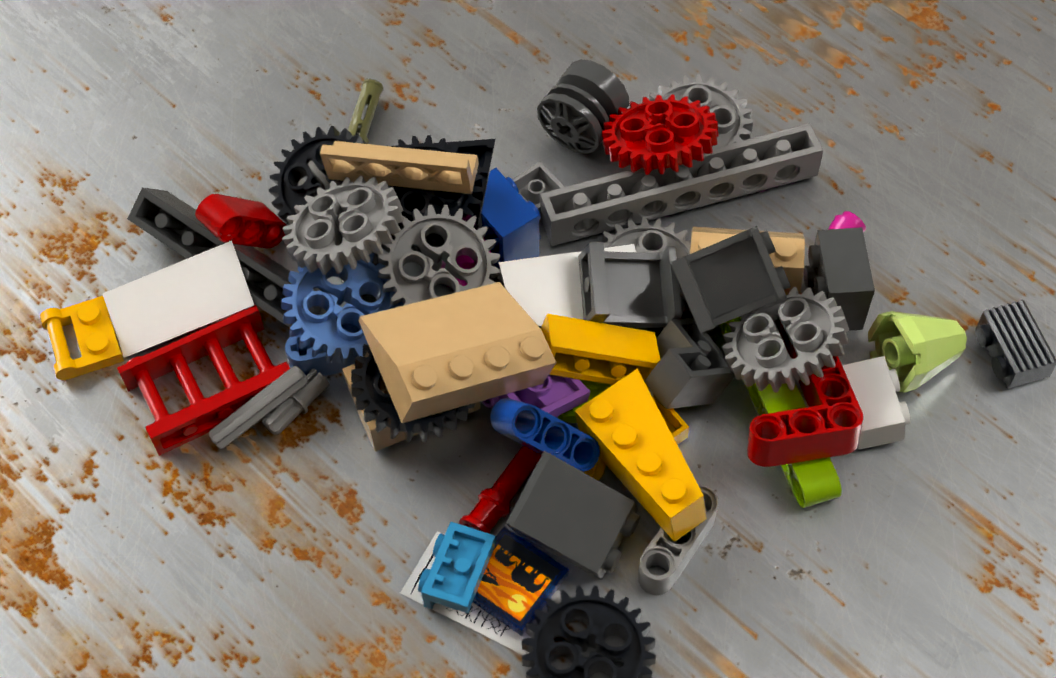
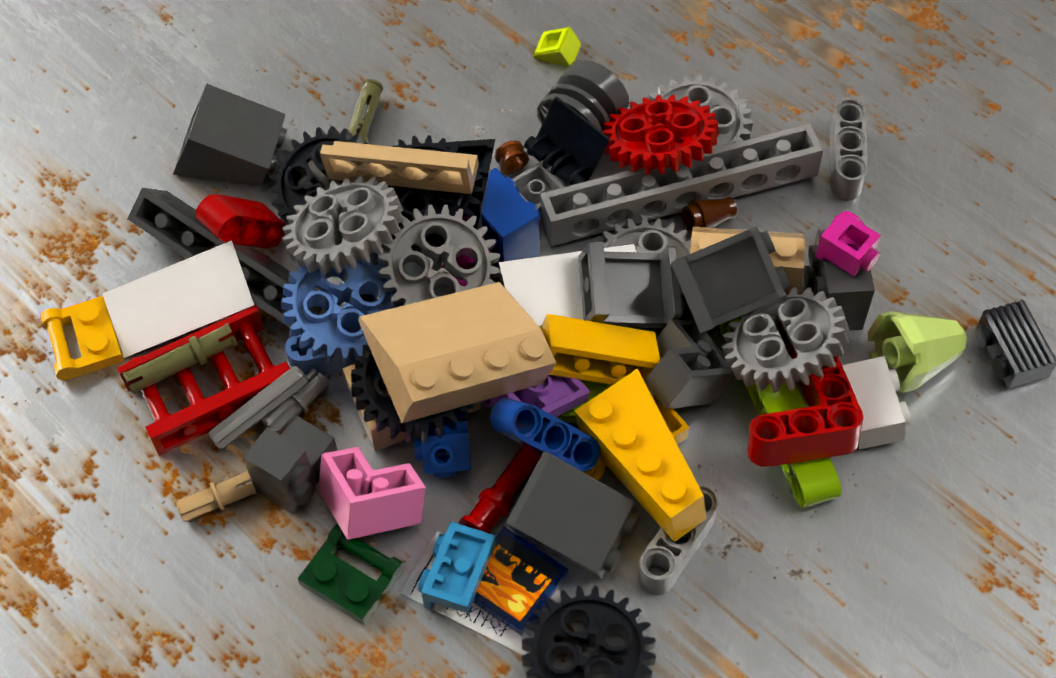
none -> olive pin [123,323,238,394]
none -> dark grey slope [173,83,287,186]
none -> tan axle [176,470,257,522]
none -> dark grey brick [243,416,338,514]
none -> dark green plate [297,523,405,625]
none -> bright pink brick [318,447,426,540]
none -> blue brick [414,421,471,477]
none -> dark orange bush [494,140,529,174]
none -> black hinge [524,96,610,186]
none -> neon yellow slope [533,27,581,67]
none -> reddish brown cone [681,197,737,234]
none -> dark pink brick [816,211,881,277]
none -> light grey beam [830,99,868,201]

